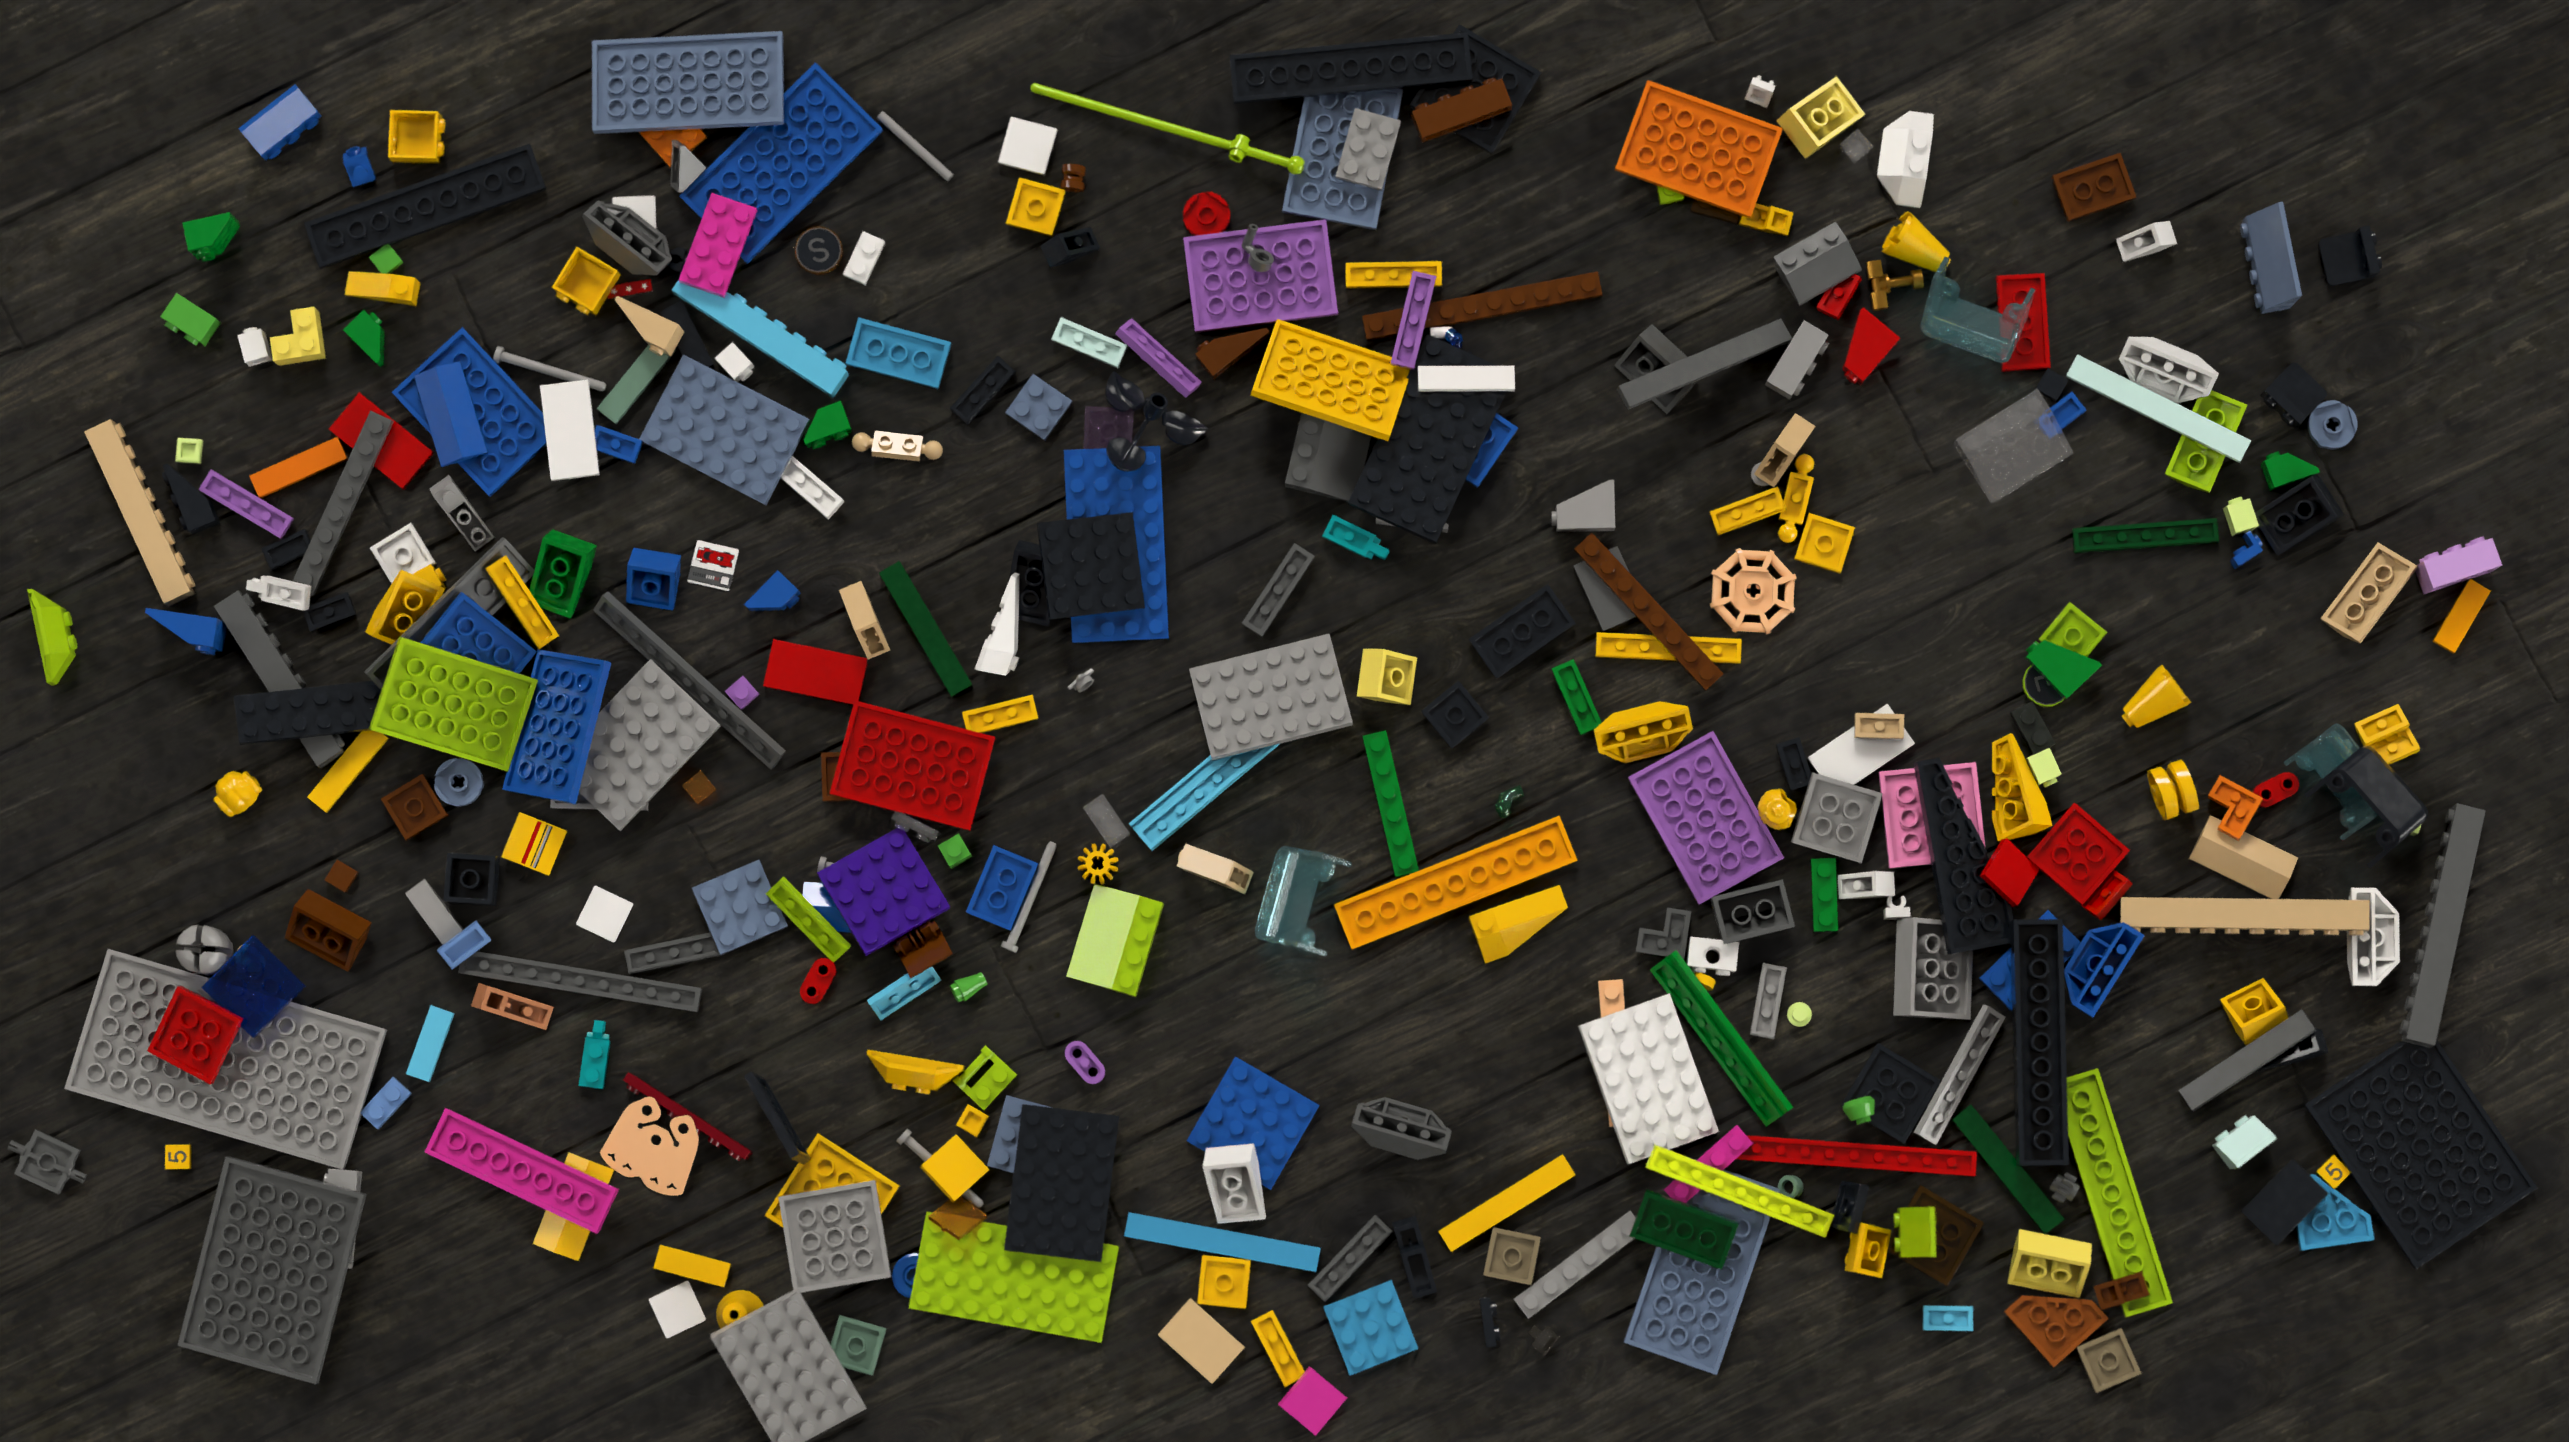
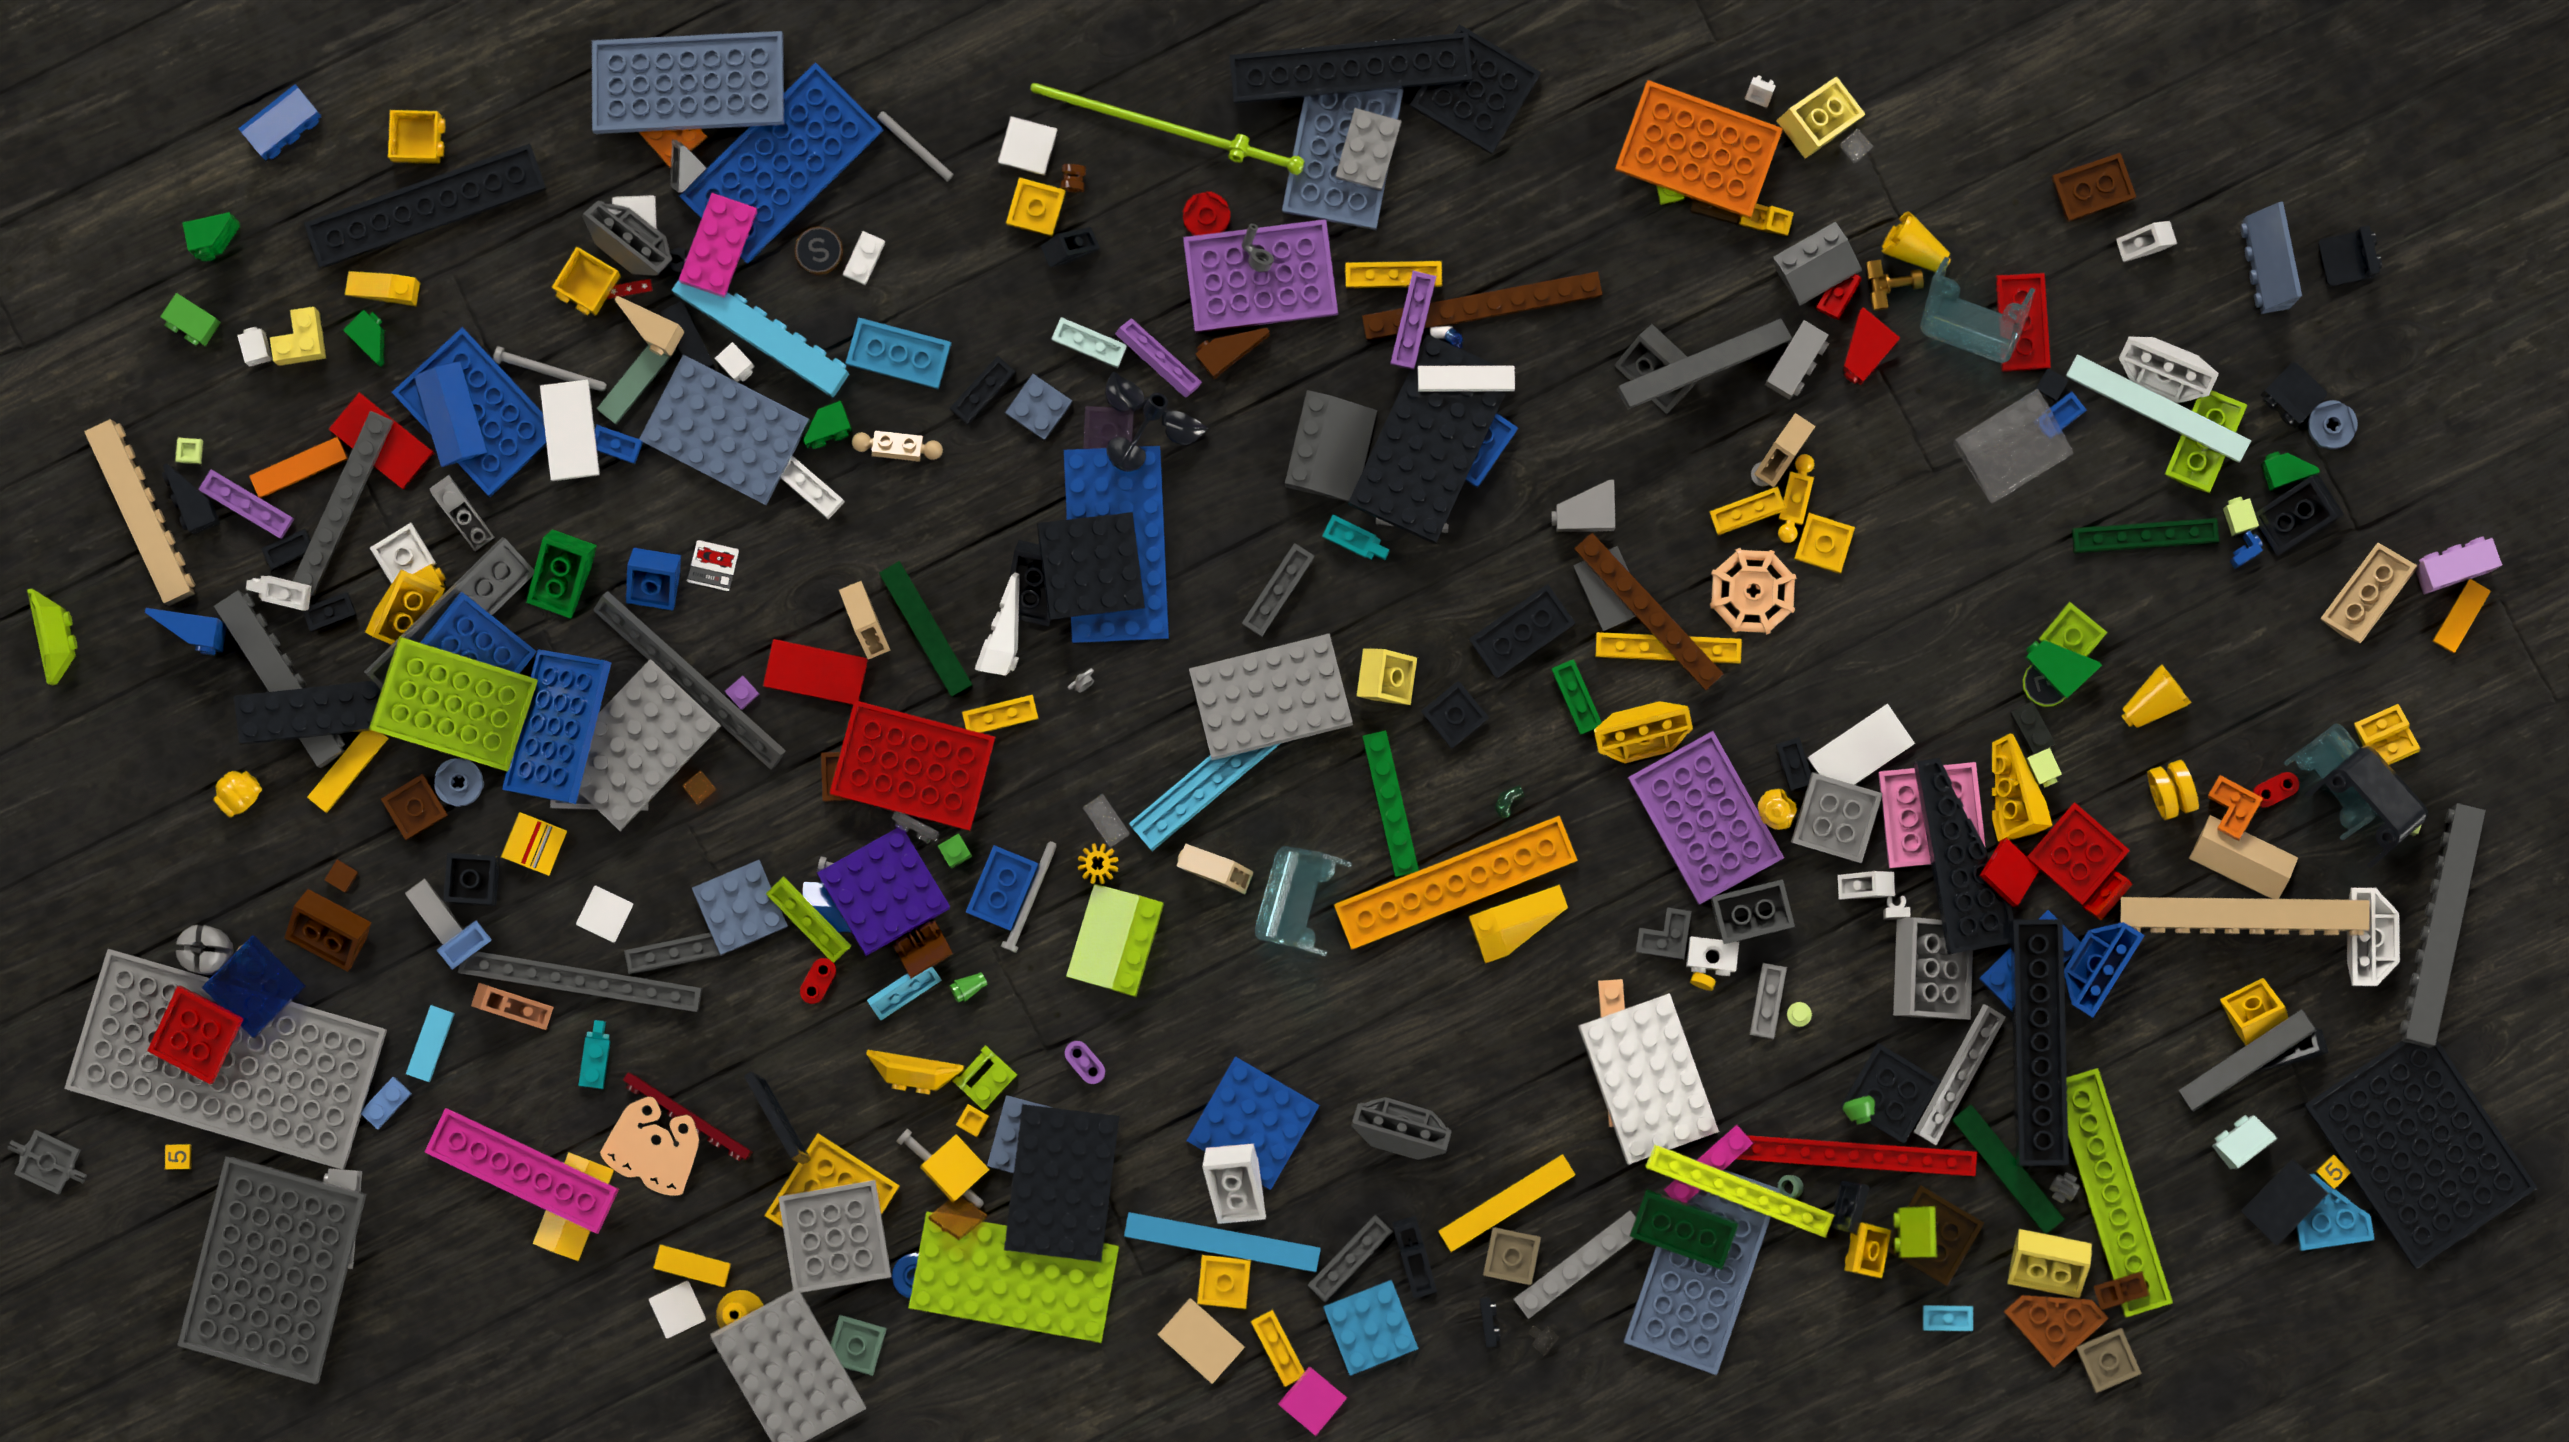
blue bracket [343,146,376,187] -> none
bright green tile [369,244,404,274] -> none
yellow tile [485,555,559,649] -> none
blue slope [744,570,800,611] -> none
yellow plate [1250,319,1410,441] -> none
reddish brown brick [1412,78,1512,143] -> none
green plate [1650,950,1793,1127] -> none
green plate [1811,858,1838,932] -> none
tan plate [1854,713,1904,739] -> none
white wedge [1877,111,1933,208] -> none

